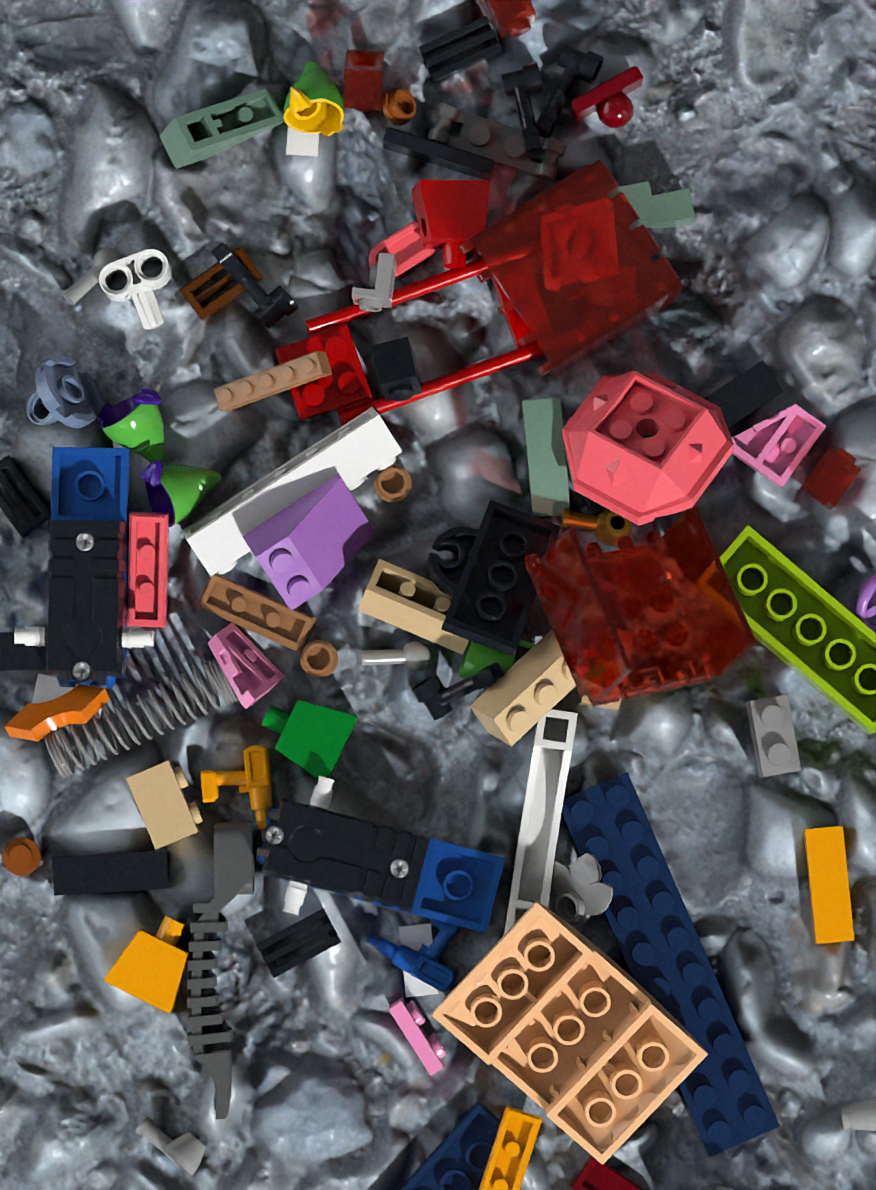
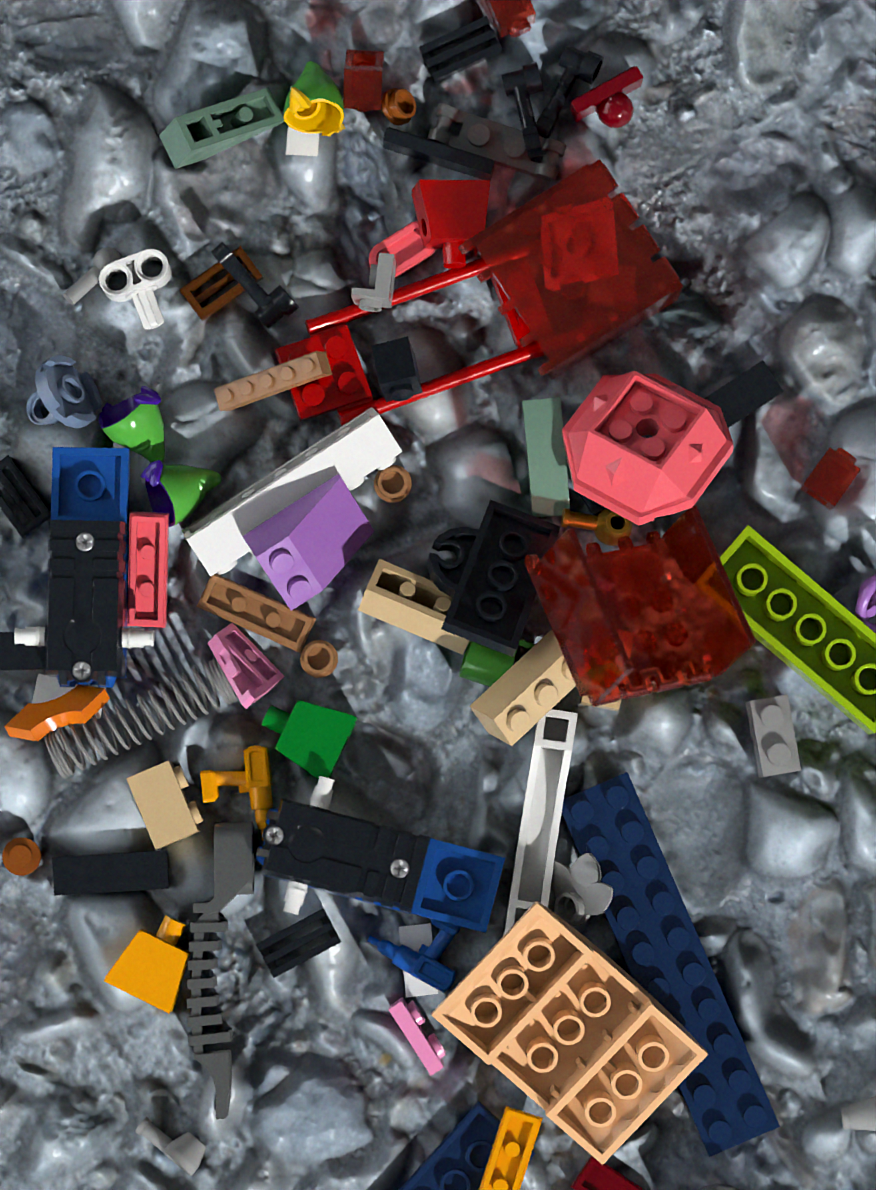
light grey bar [359,641,431,671] -> none
black brick [411,662,505,720] -> none
sand green slope [573,181,695,228] -> none
bright pink wing [731,404,826,489] -> none
light orange tile [803,826,855,944] -> none

